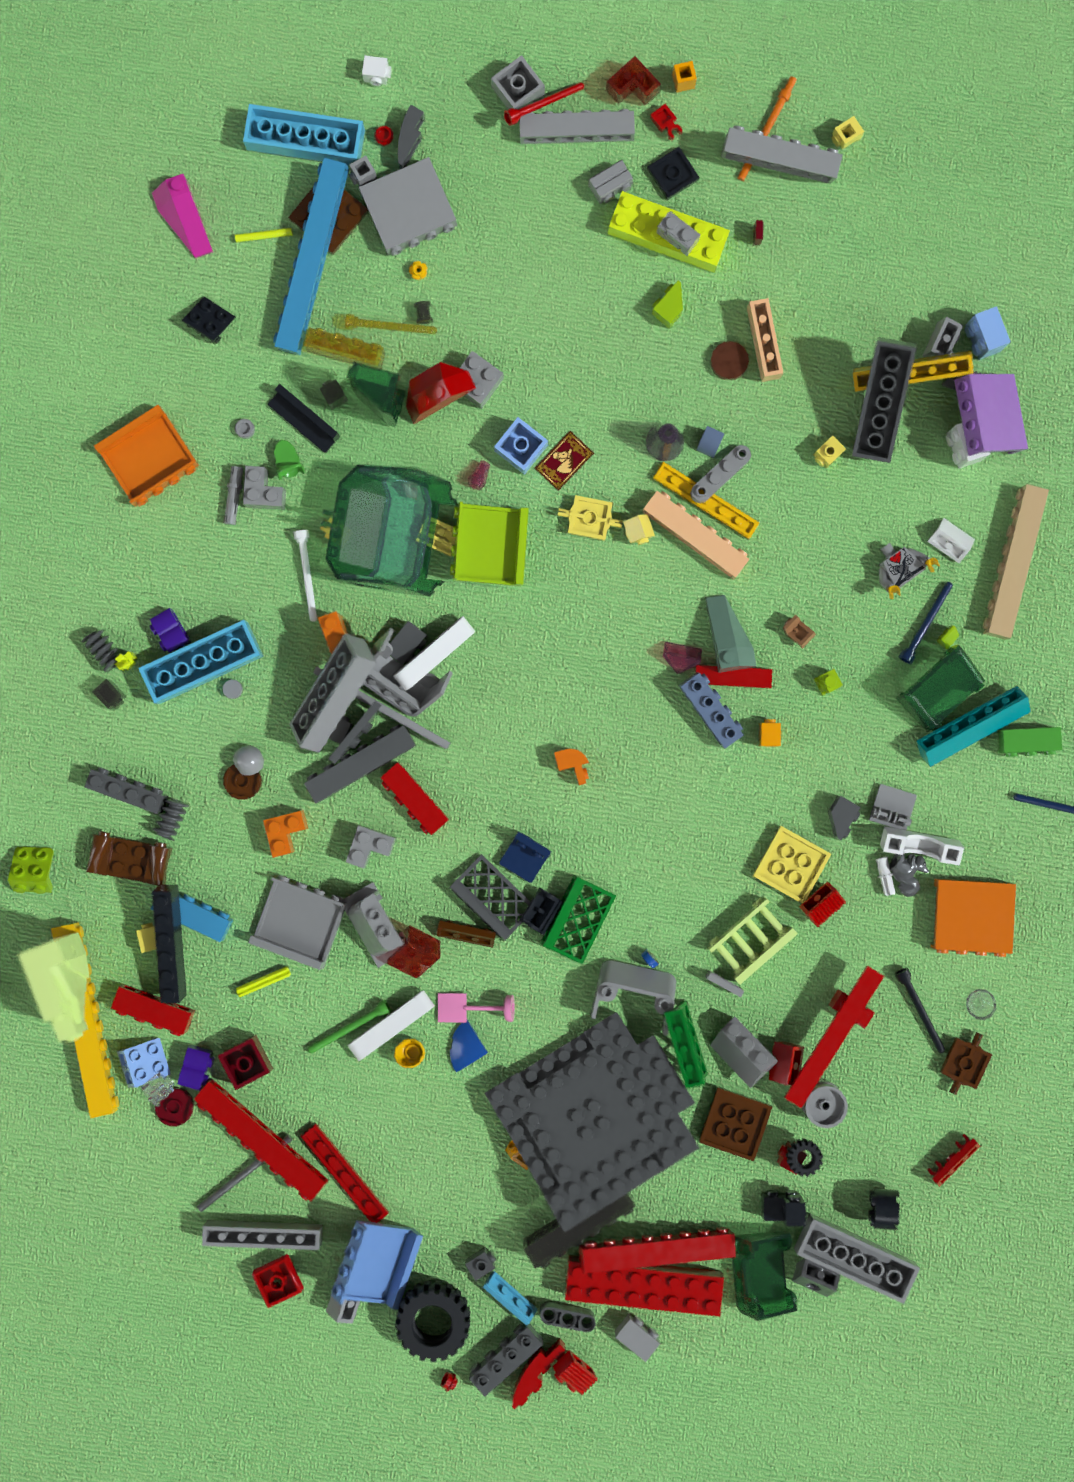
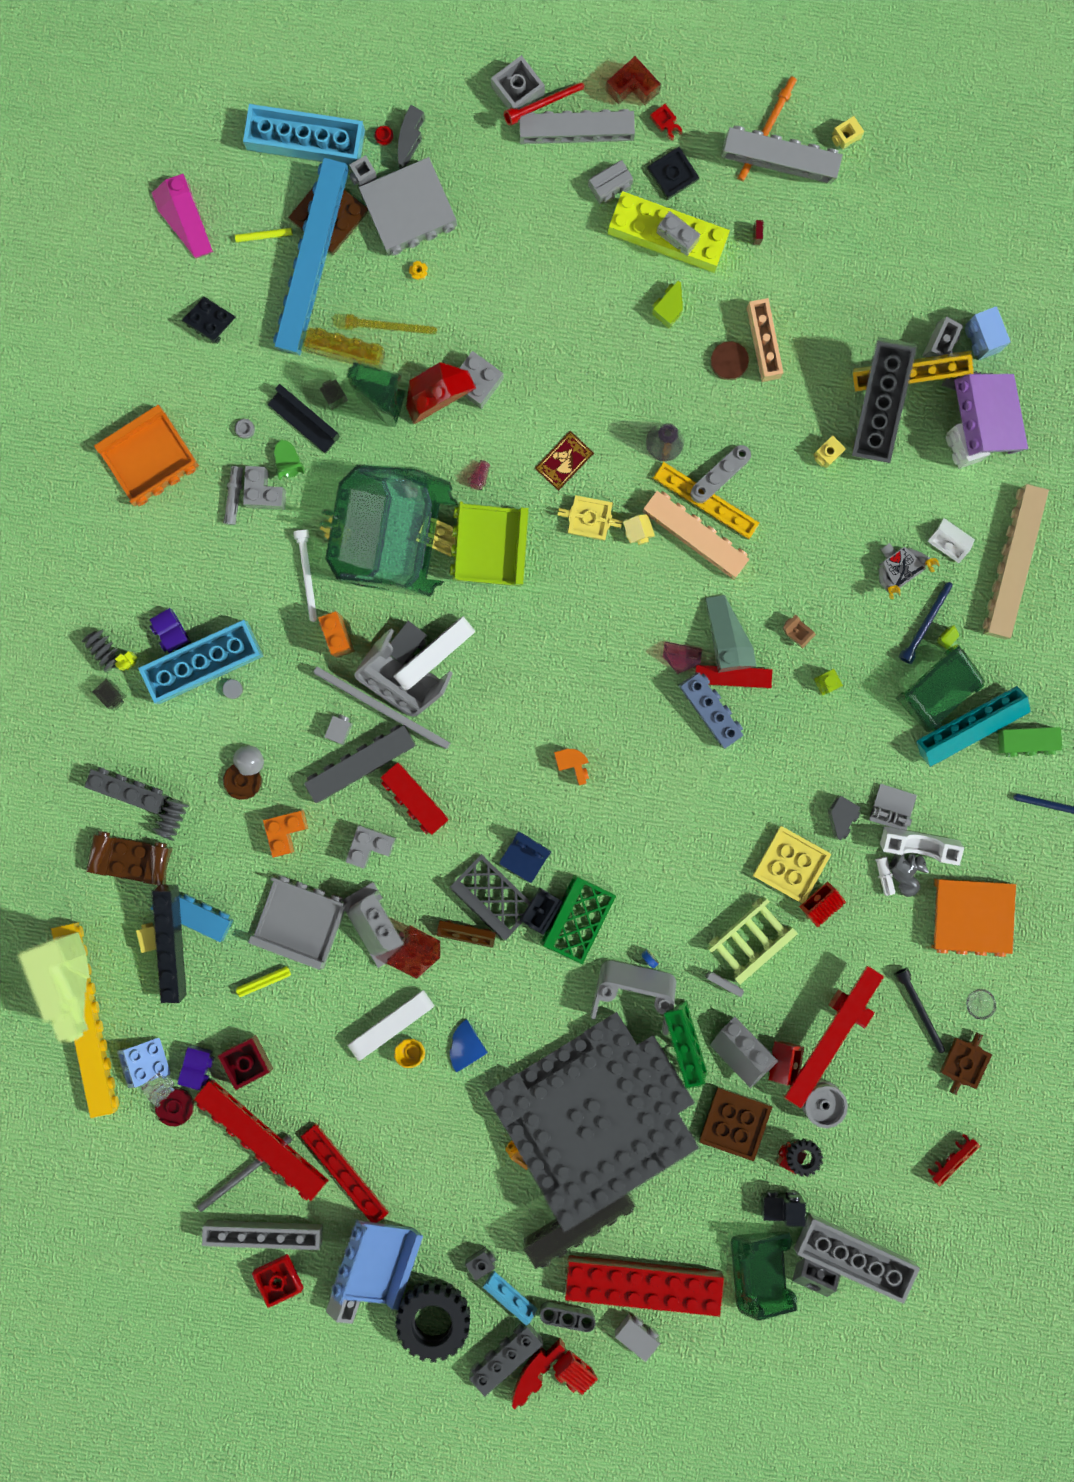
lime bracket [8,847,54,894] -> none
red brick [111,984,195,1036] -> none
light grey brick [290,634,376,753] -> none
bright green piece [307,1000,392,1053] -> none
dark grey wing [329,700,382,764] -> none
white brick [362,55,391,86] -> none
clear smoke bush [414,301,433,325] -> none
bright pink piece [438,993,515,1023] -> none
red plate [441,1372,458,1392] -> none
light blue brick [494,417,548,475] -> none
red brick [579,1227,736,1274] -> none
light orange brick [672,61,697,93] -> none
sand blue brick [696,426,724,458] -> none
light orange brick [759,719,781,747] -> none
black brick [868,1188,900,1230] -> none

